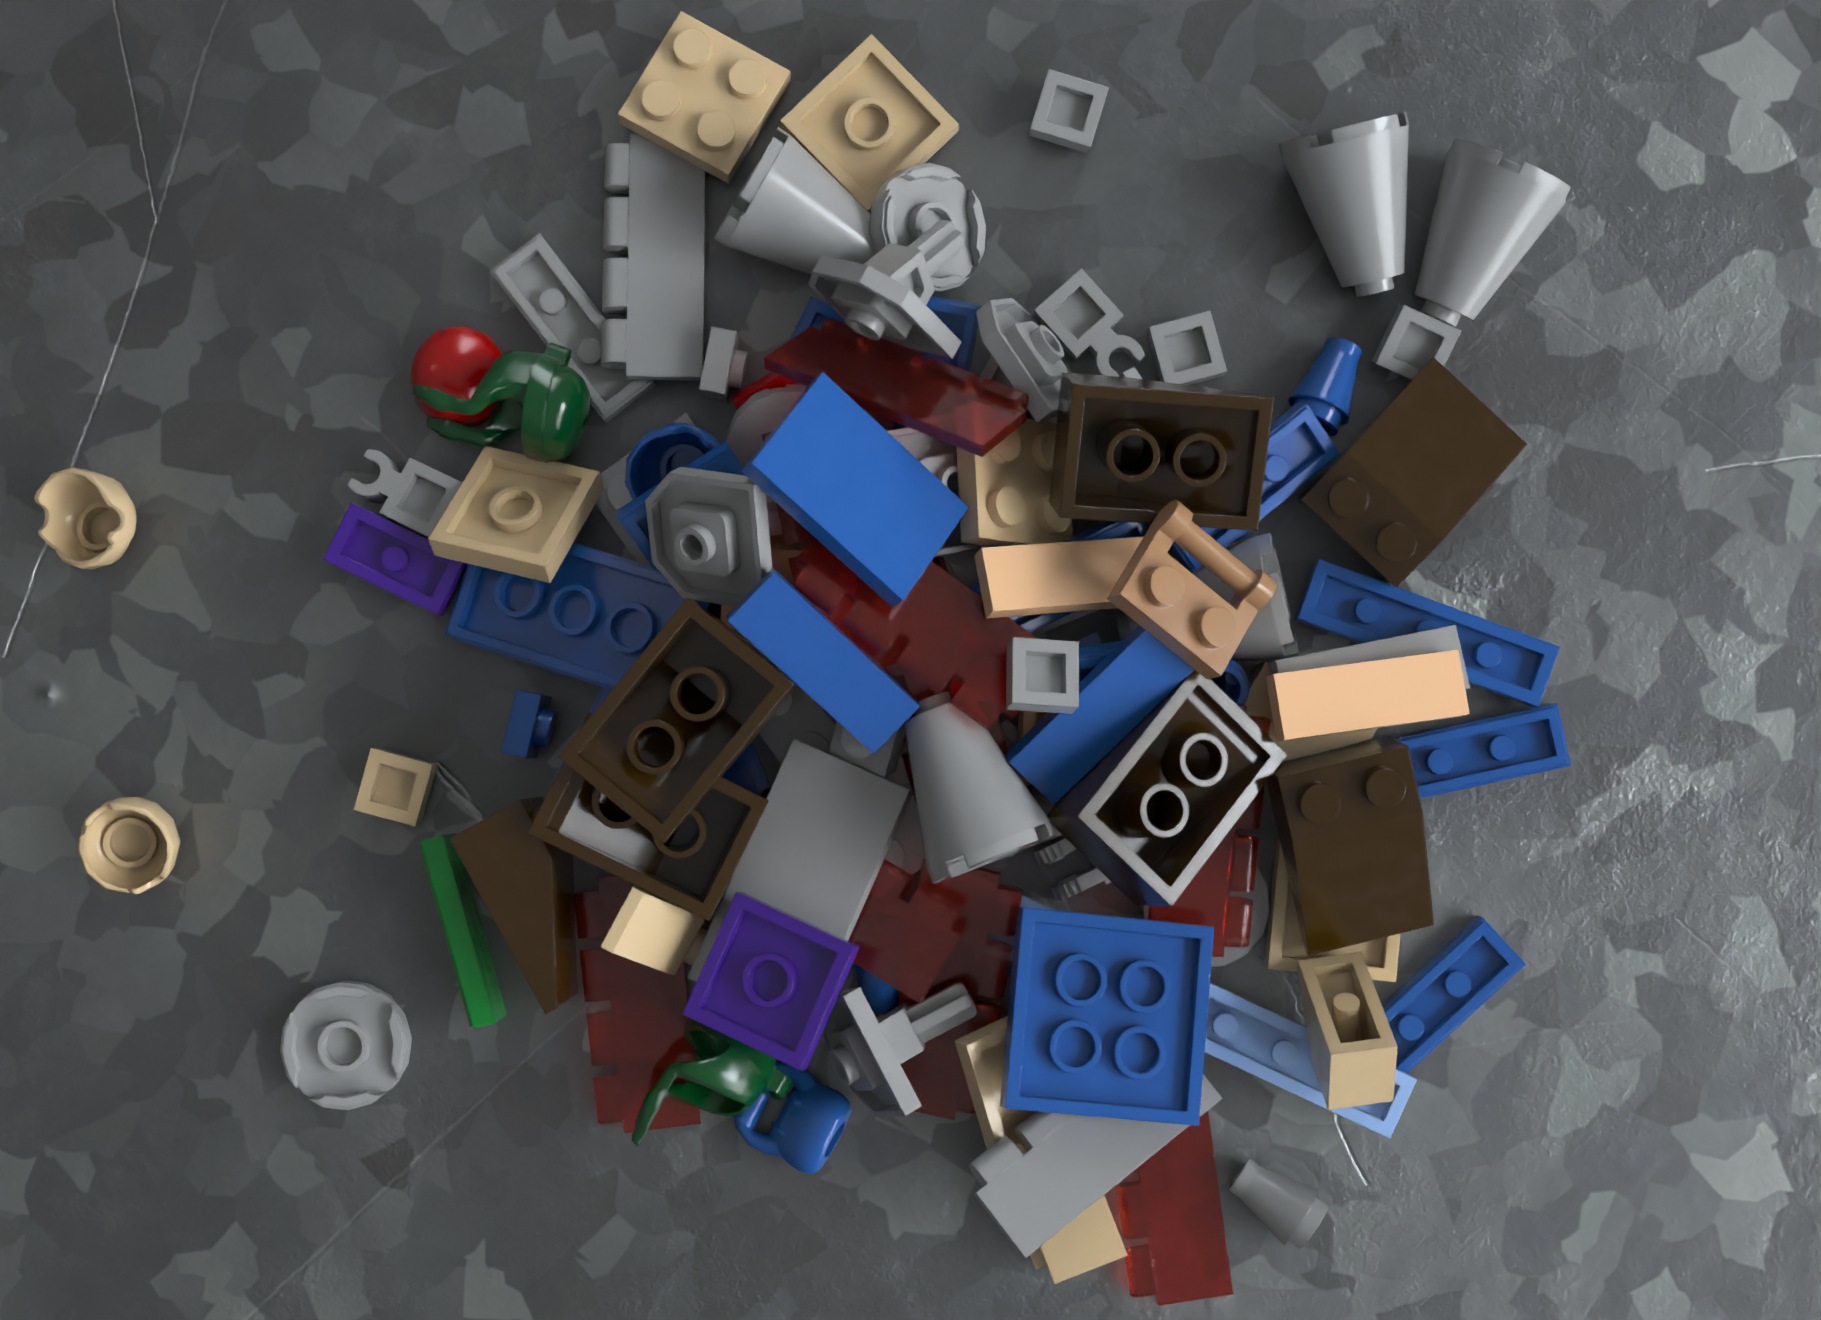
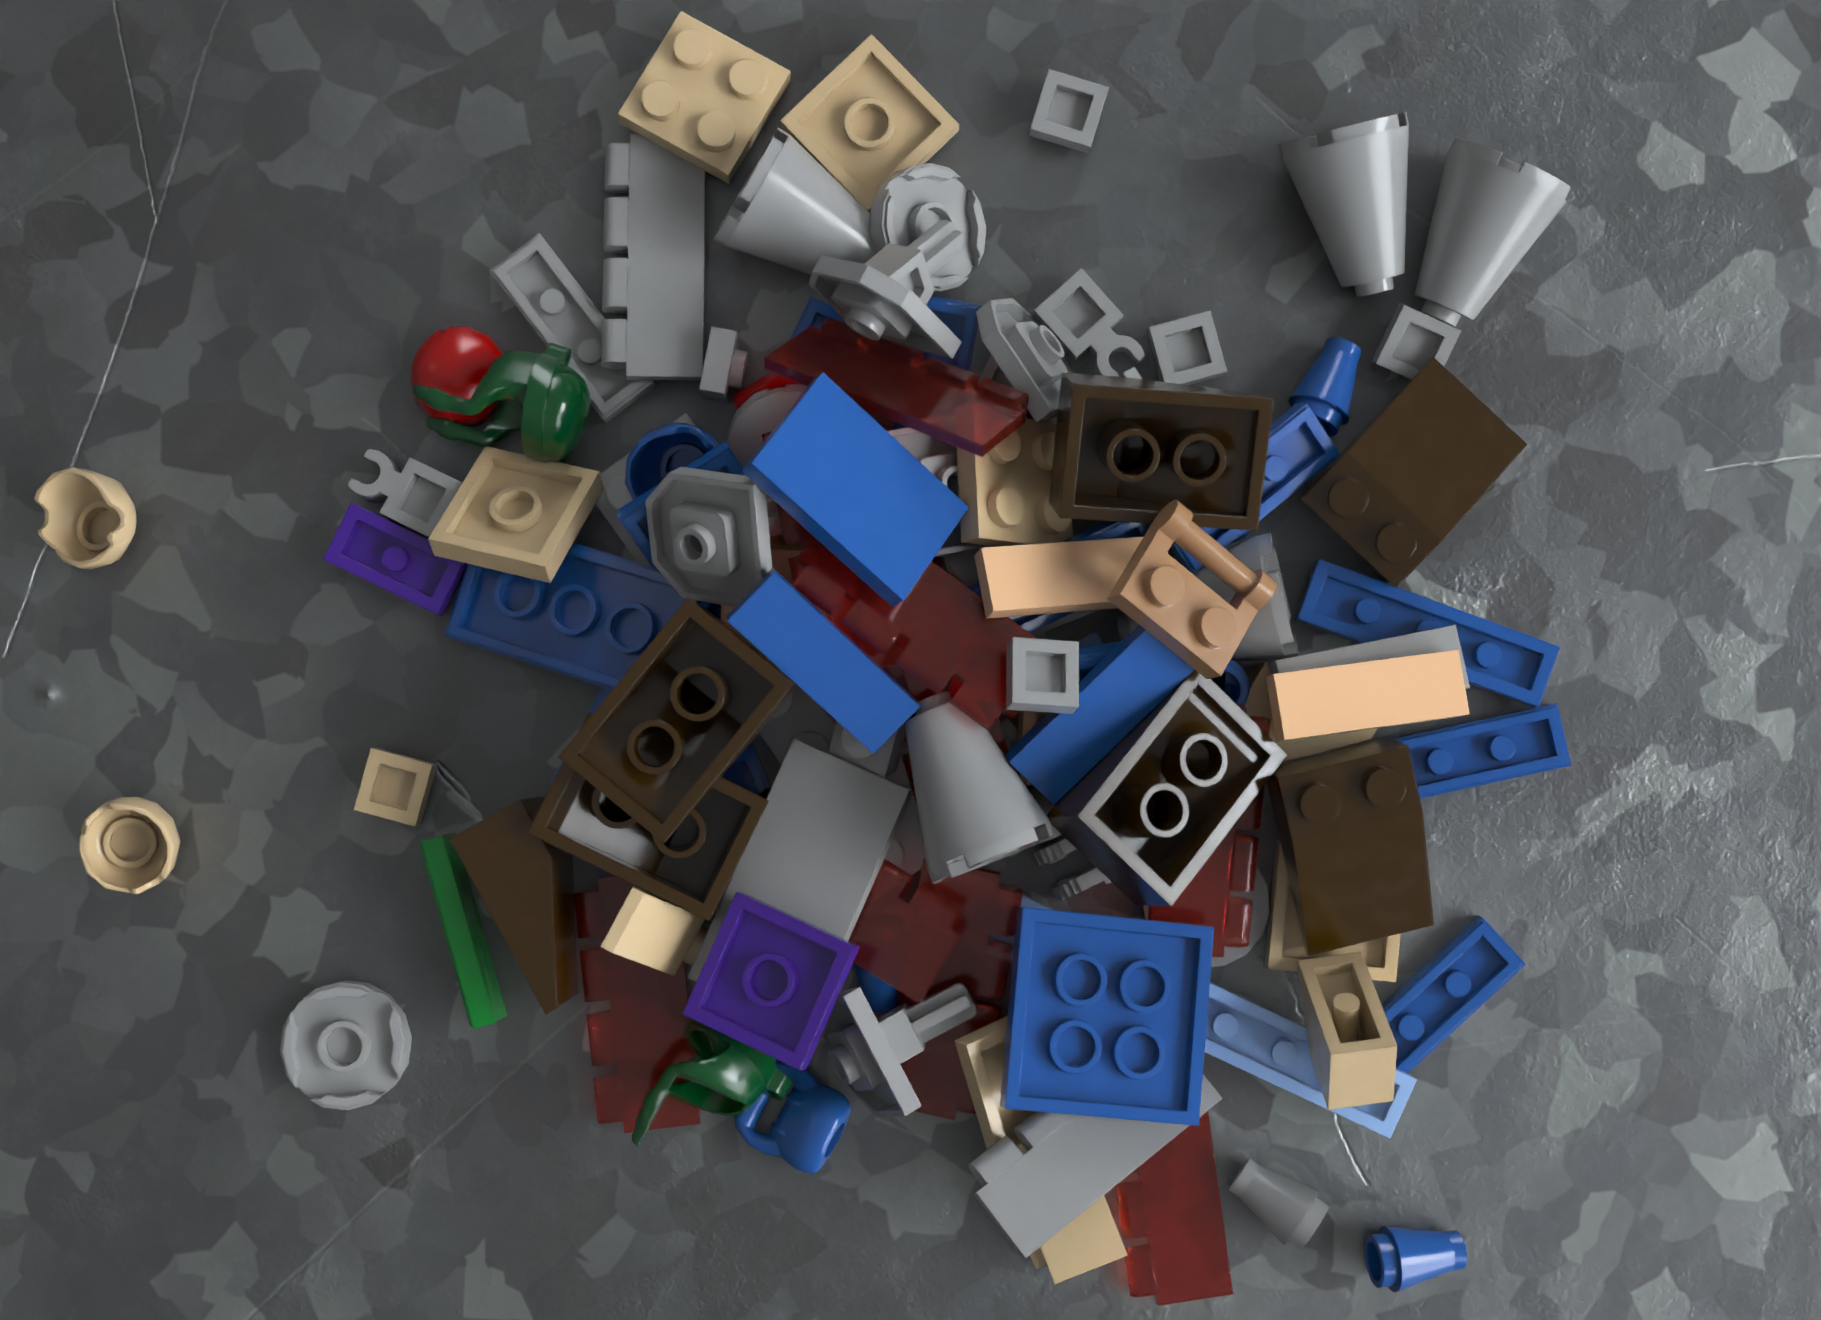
blue plate [501,689,557,758] -> none
none -> blue cone [1364,1226,1467,1293]

